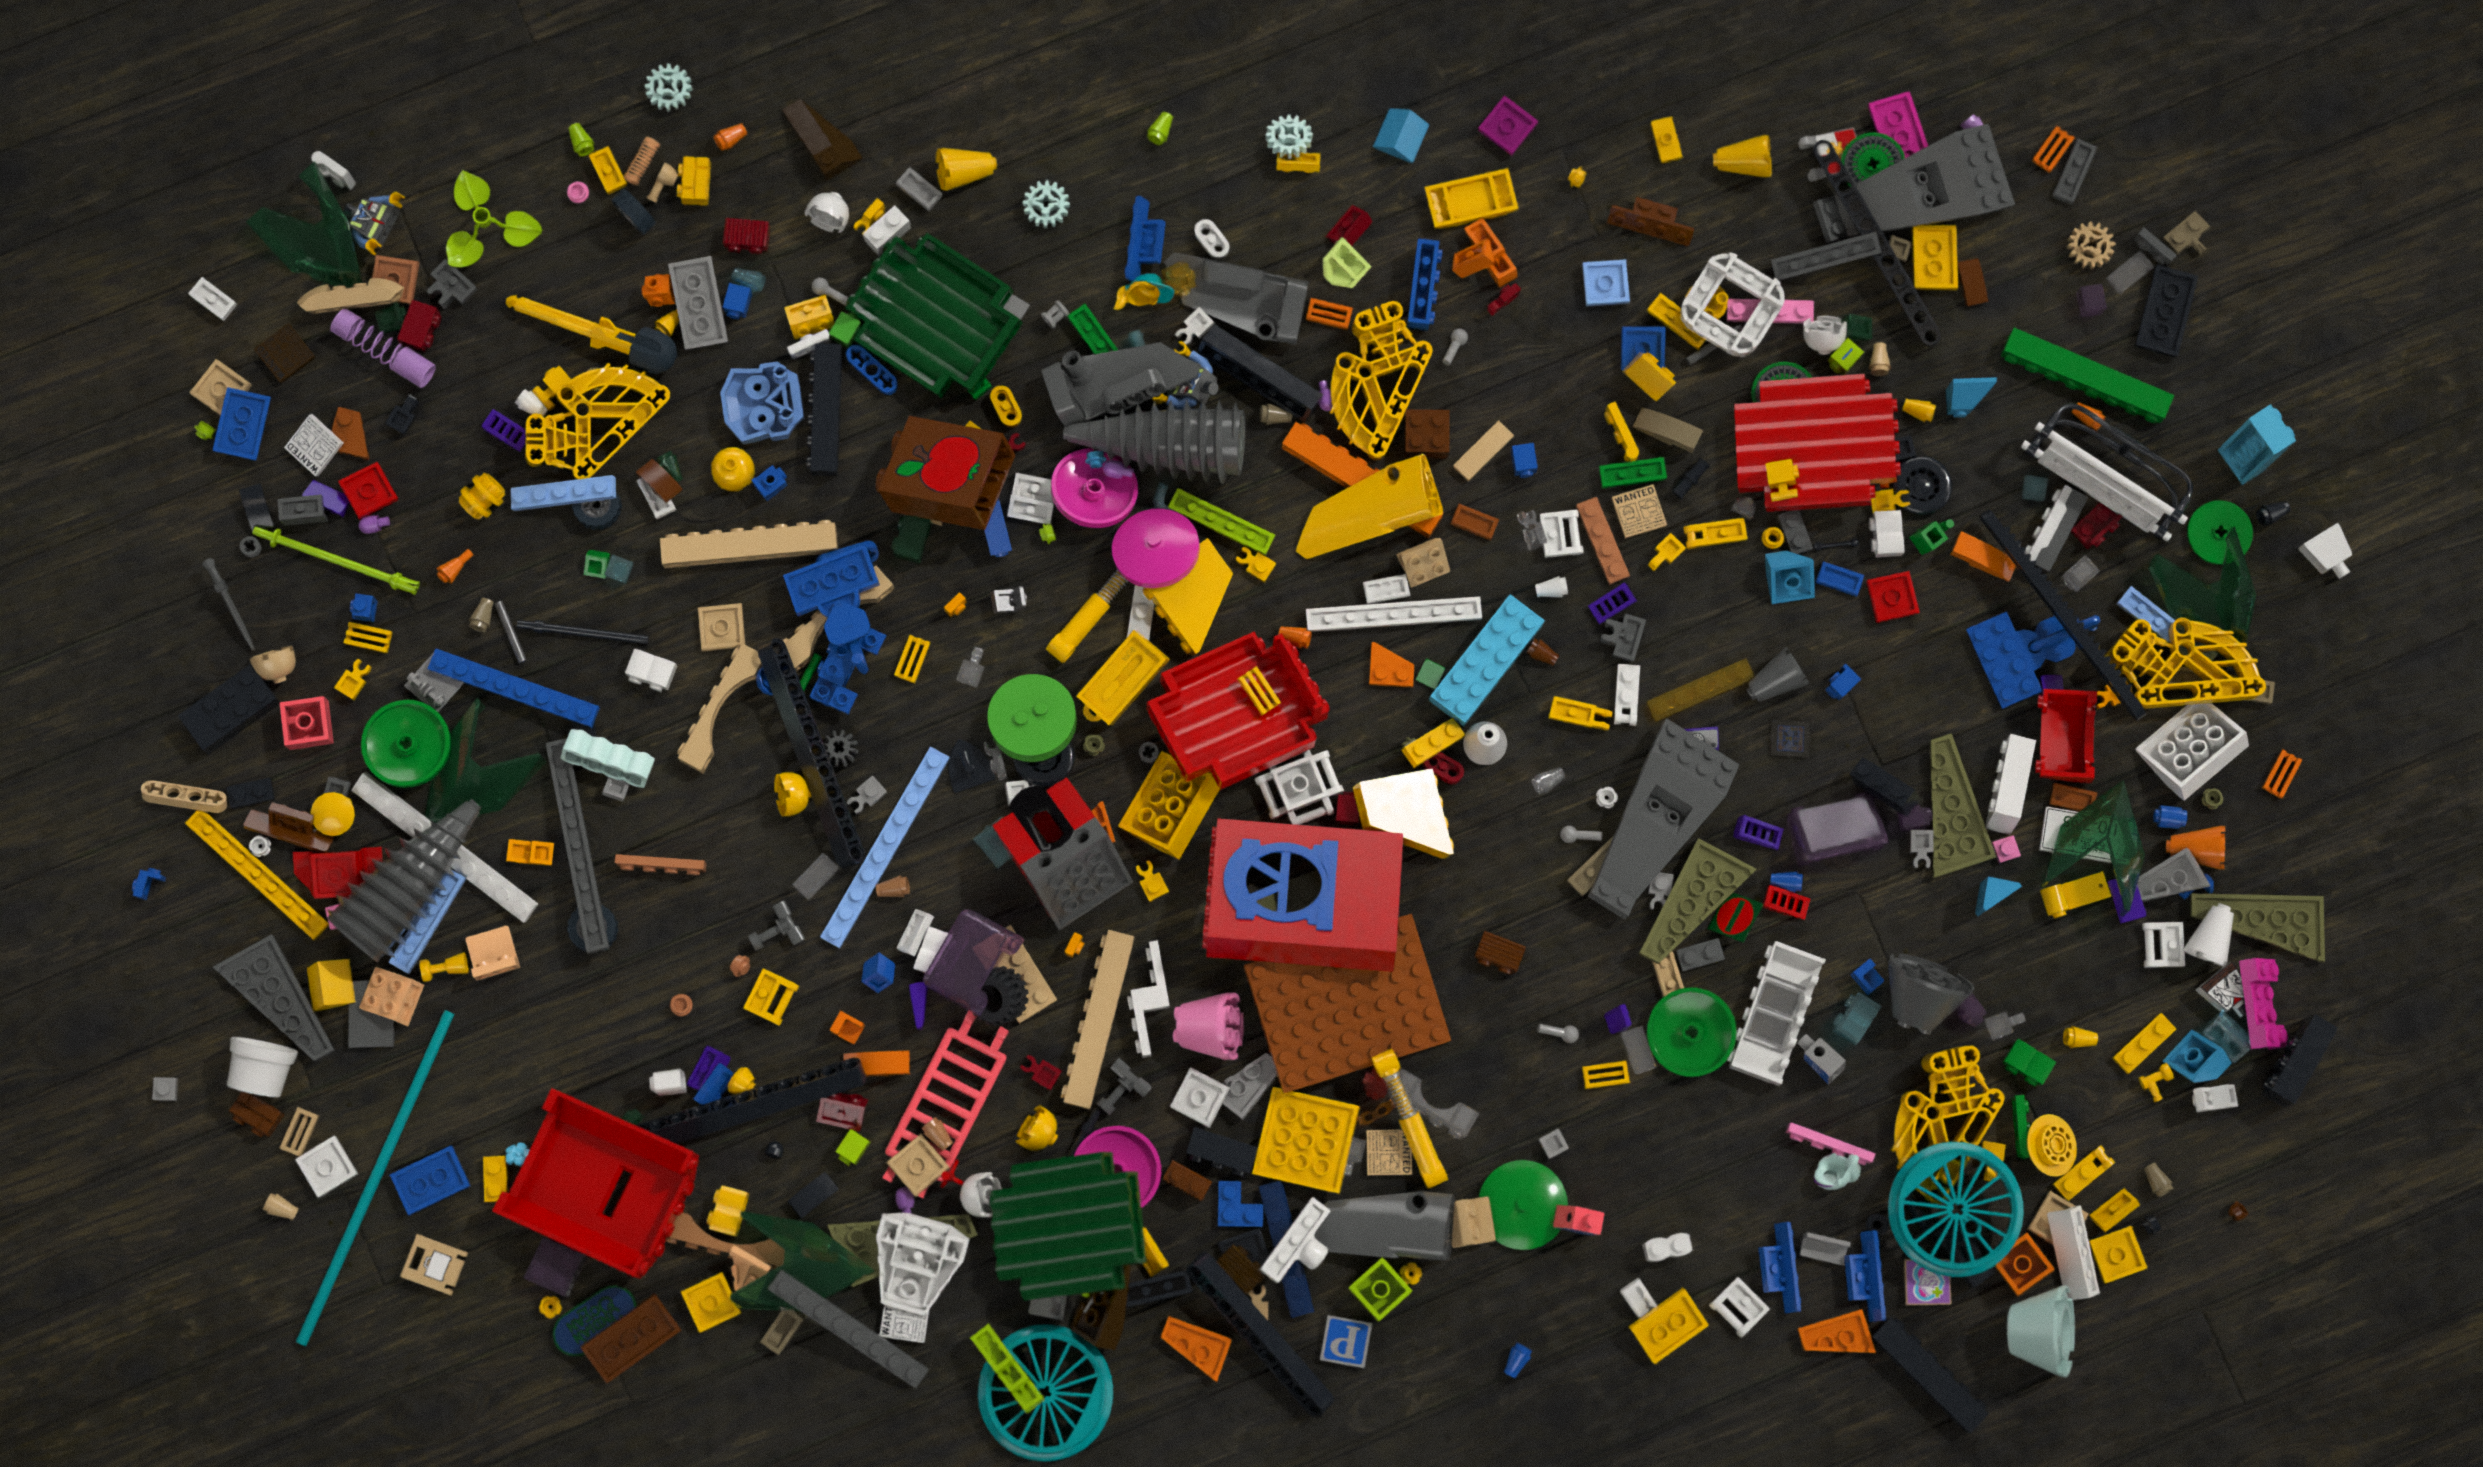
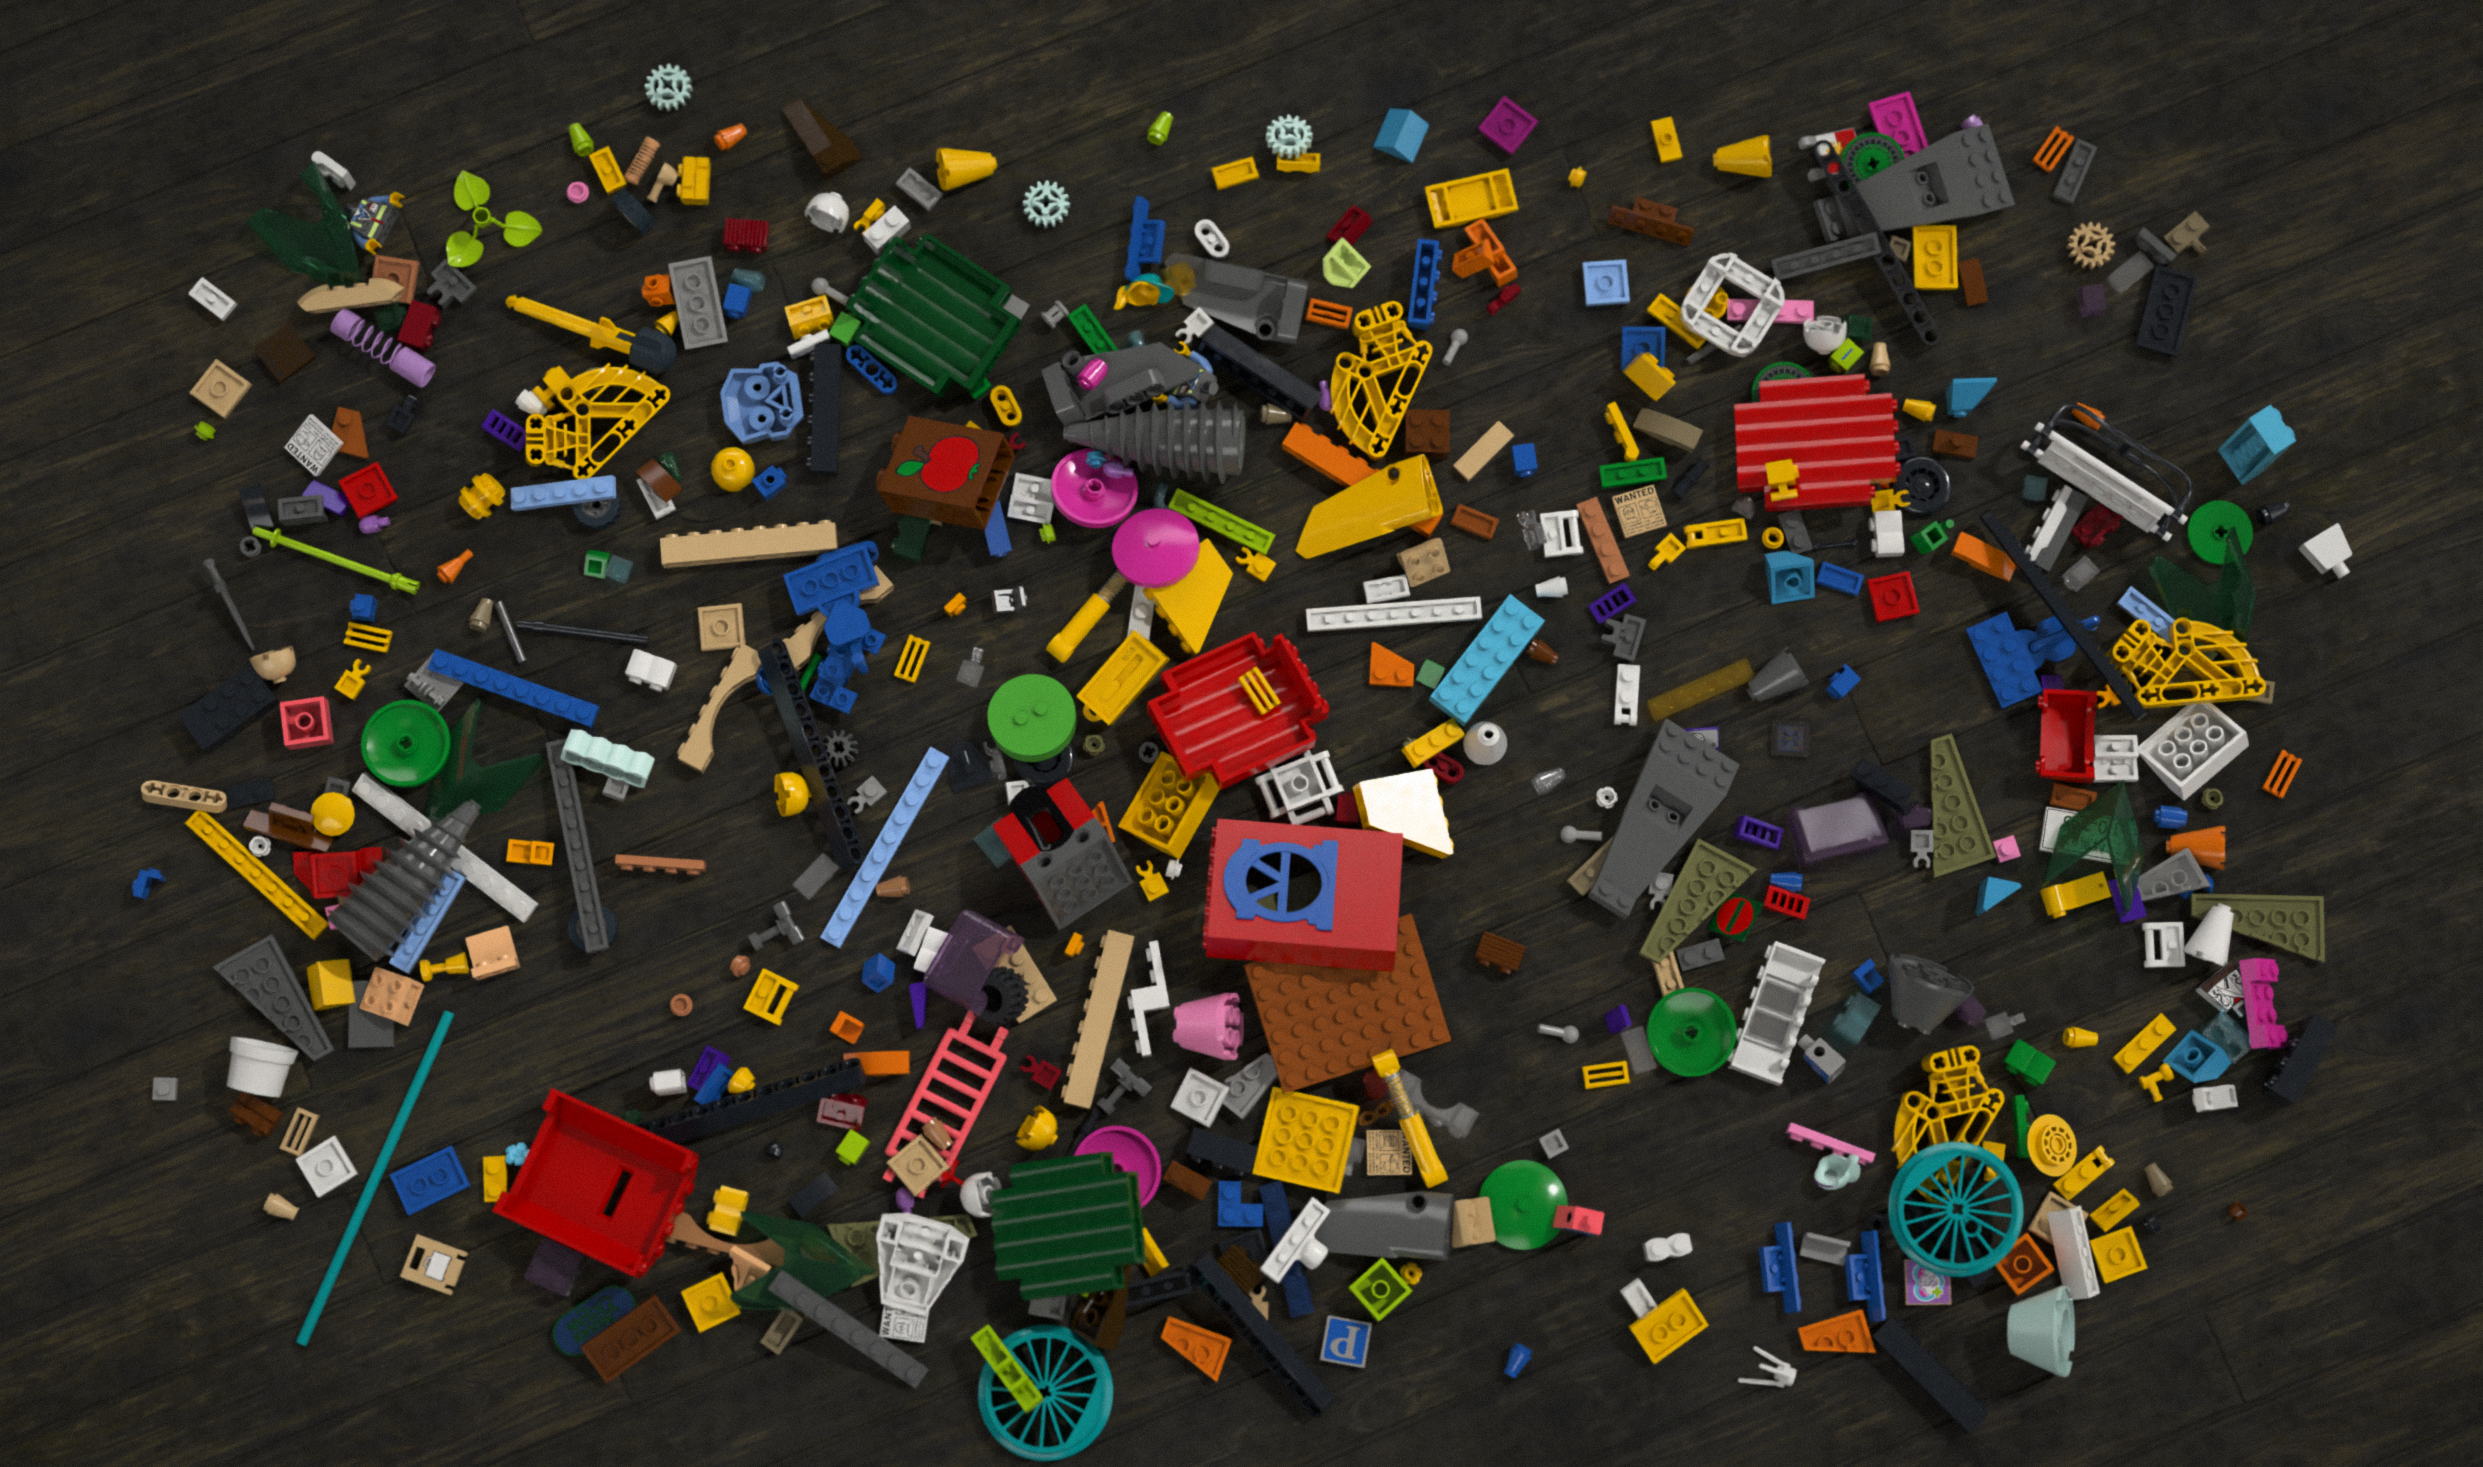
blue plate [213,387,271,461] -> none
yellow plate [539,1296,562,1318] -> none
orange cone [1278,626,1312,649] -> none
yellow hinge [1549,696,1613,730] -> none
white plate [1709,1277,1770,1338] -> none
white wedge [1985,734,2036,835] -> none
green brick [2001,328,2174,424] -> none
none -> dark pink brick [1077,358,1108,390]
none -> white plate [1165,859,1182,880]
none -> yellow tile [1211,157,1259,190]
none -> white plant [1738,1346,1796,1388]
none -> reddish brown tile [1931,429,1979,459]
none -> white slope [2092,735,2139,782]

